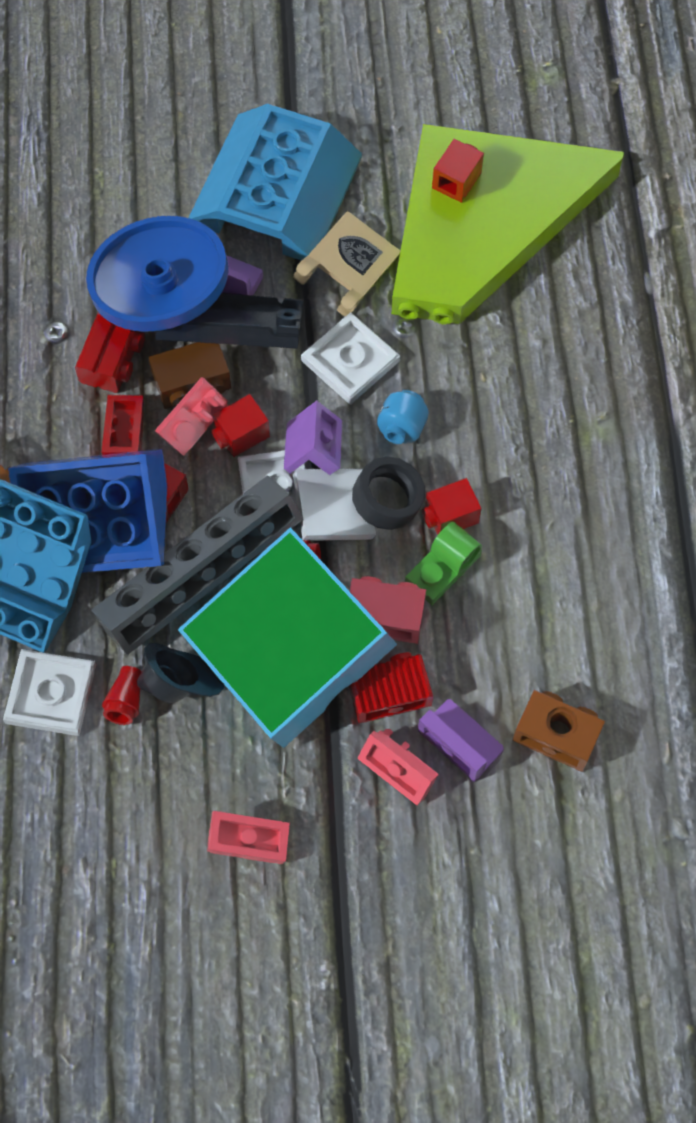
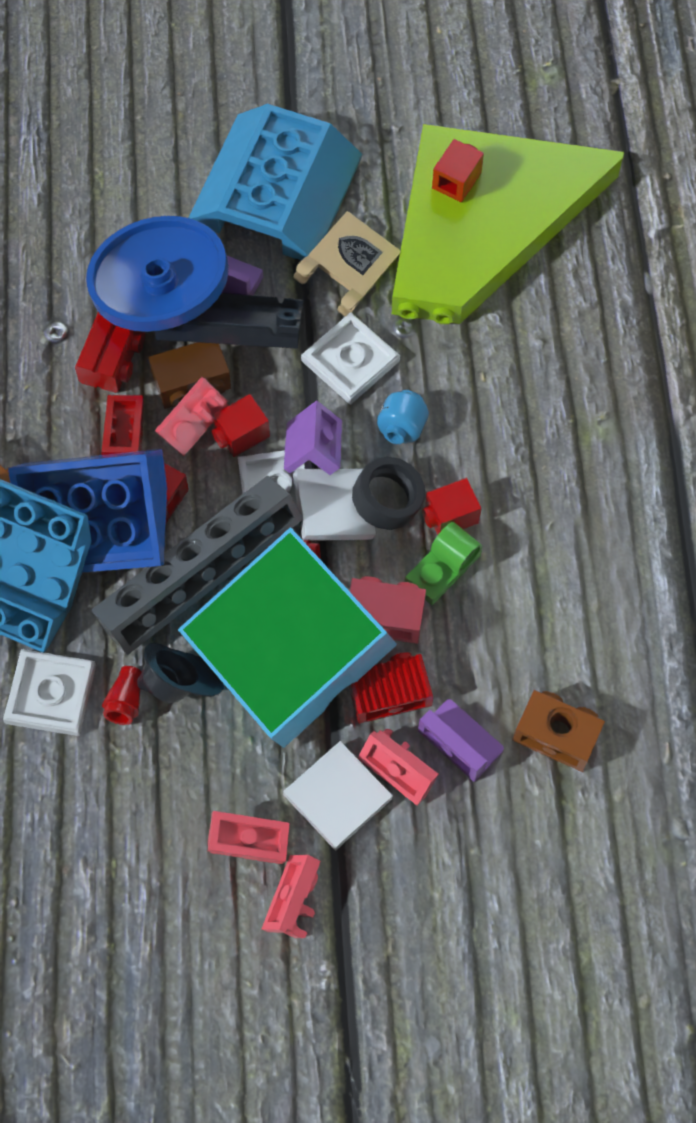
none -> coral plate [261,855,321,938]
none -> white tile [283,741,393,851]

